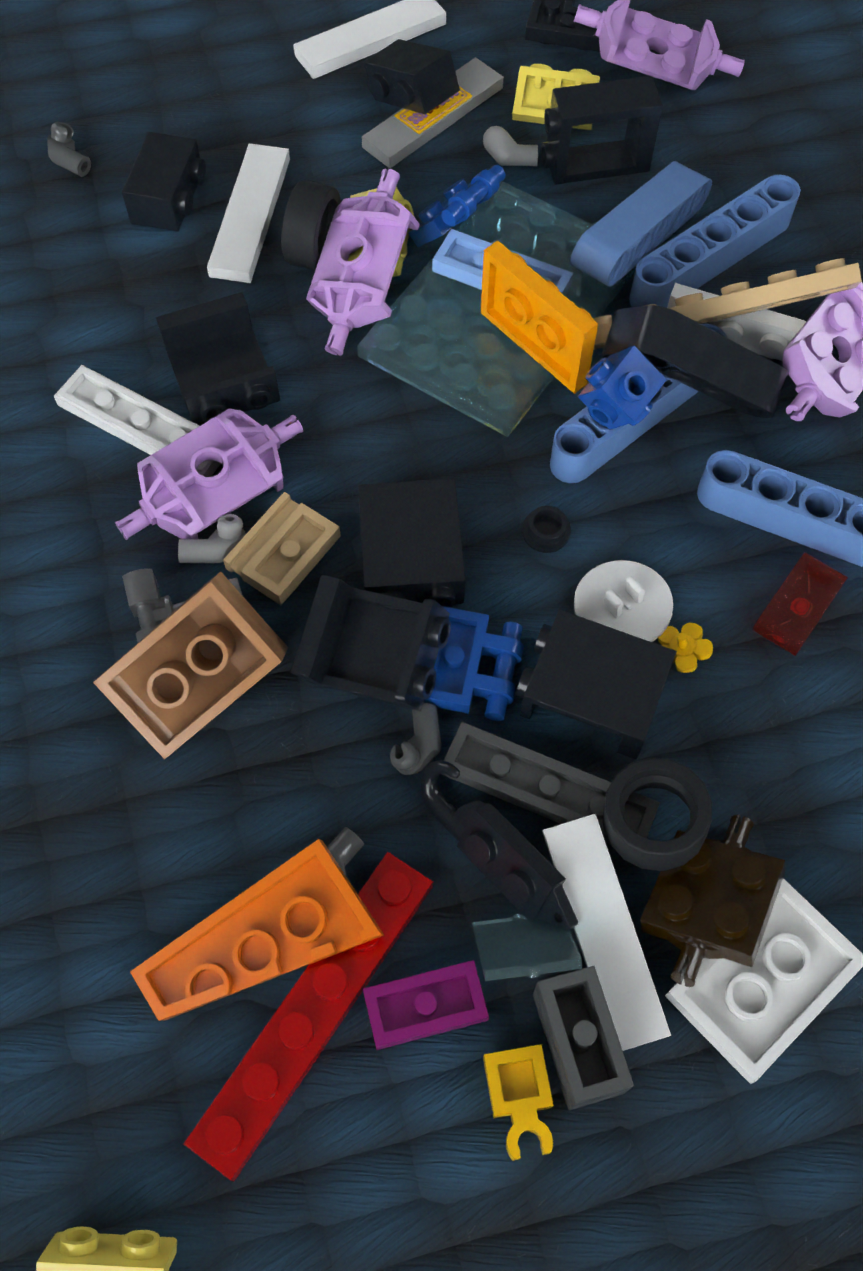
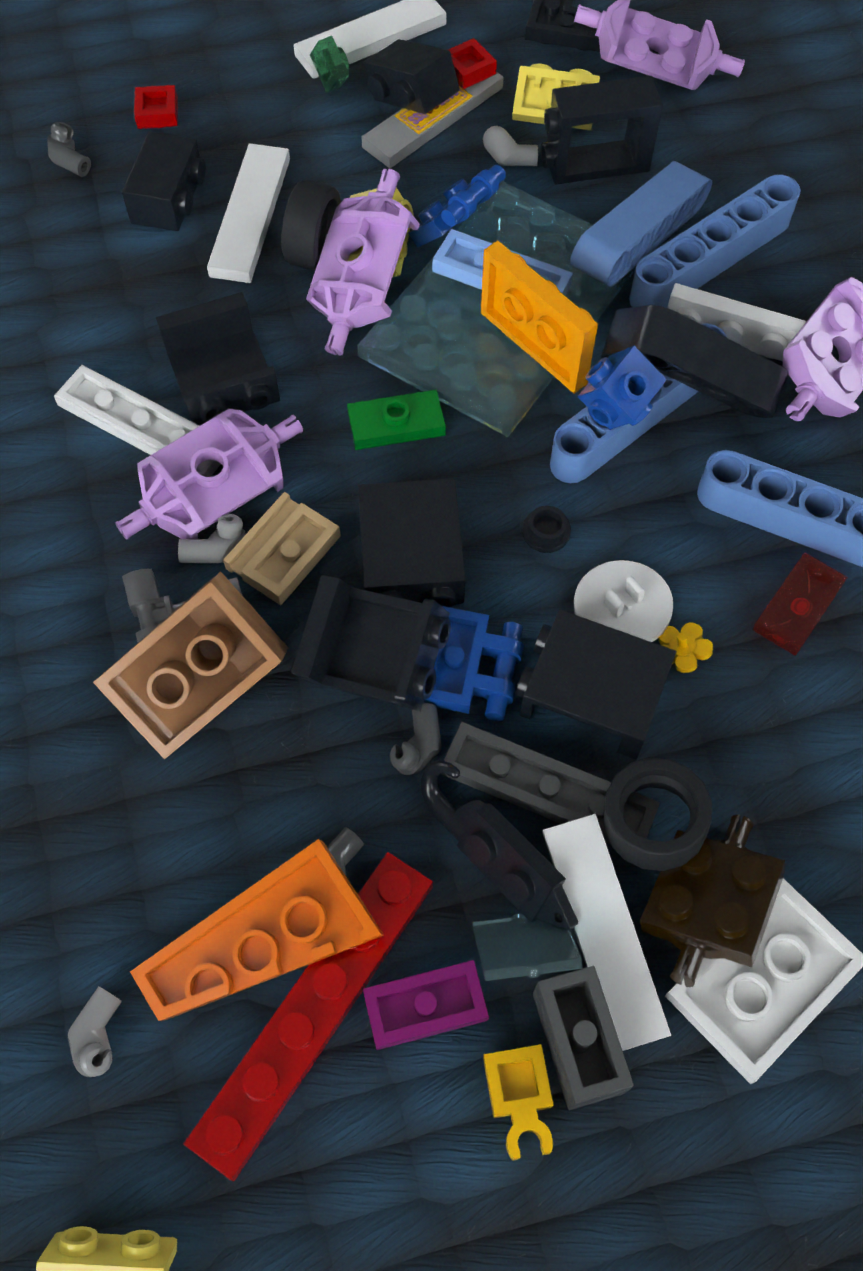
tan plate [593,258,862,350] -> none
none -> light grey arm [68,986,122,1077]
none -> red plate [134,85,178,129]
none -> clear green plate [310,35,350,93]
none -> green plate [347,389,446,450]
none -> red plate [448,38,497,89]

